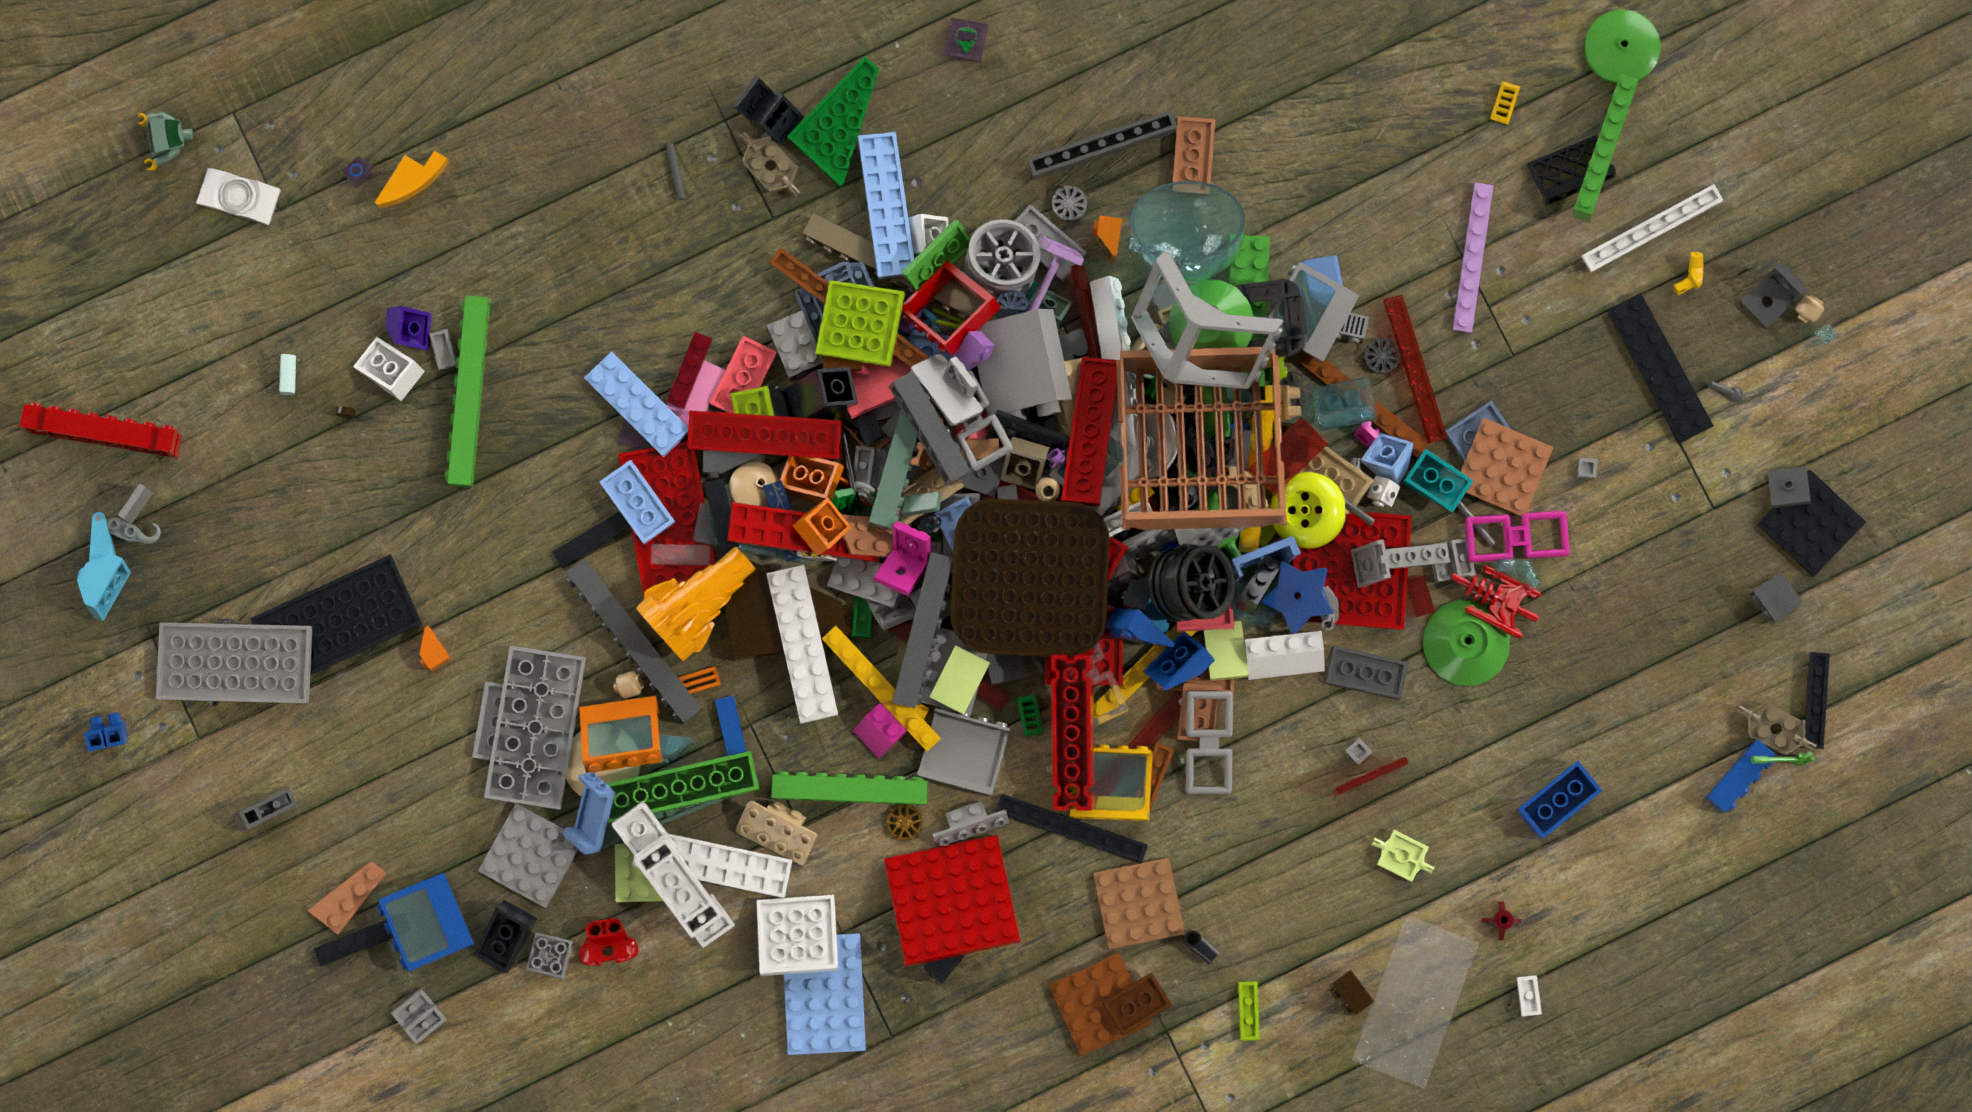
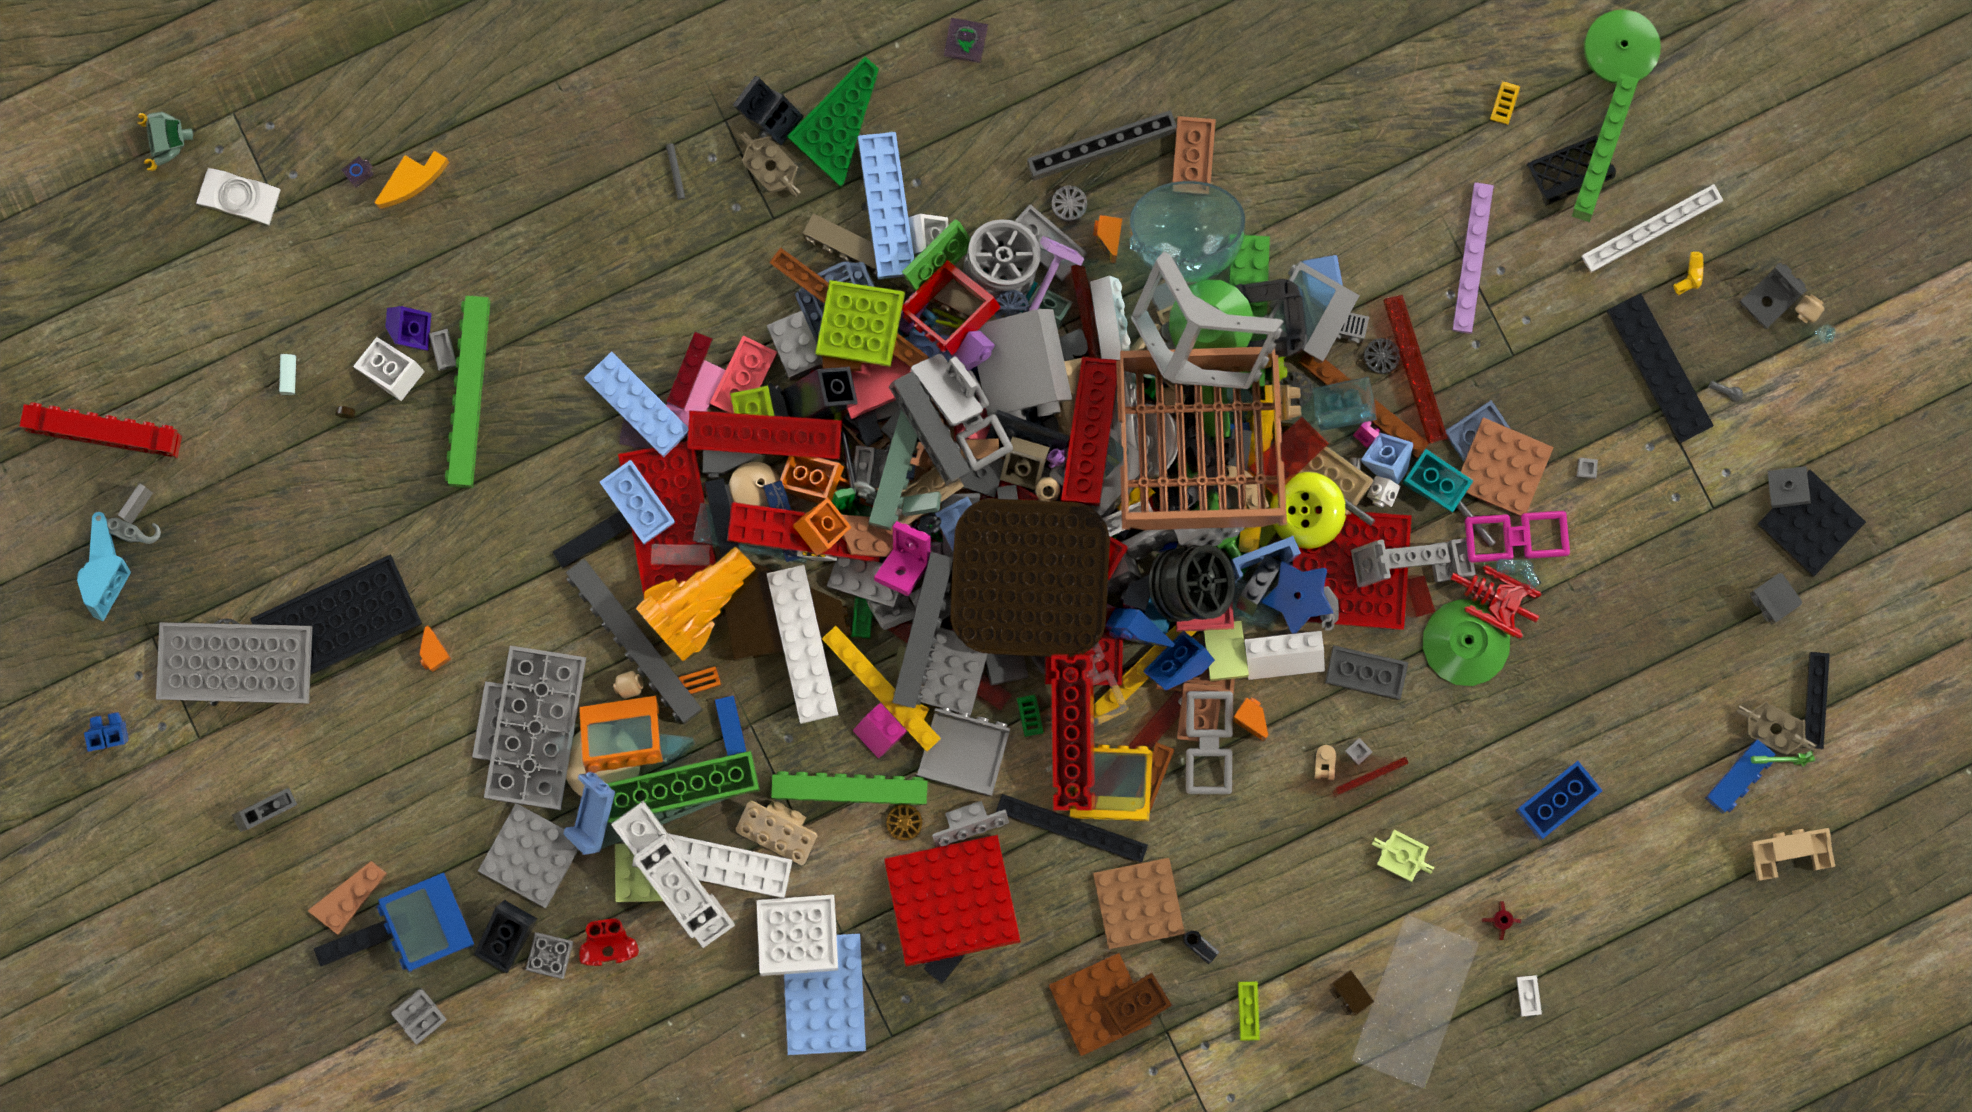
yellowish green tile [930,645,990,714] -> none
none -> orange slope [1233,697,1268,742]
none -> tan plate [1314,745,1336,780]
none -> tan bracket [1751,828,1835,881]

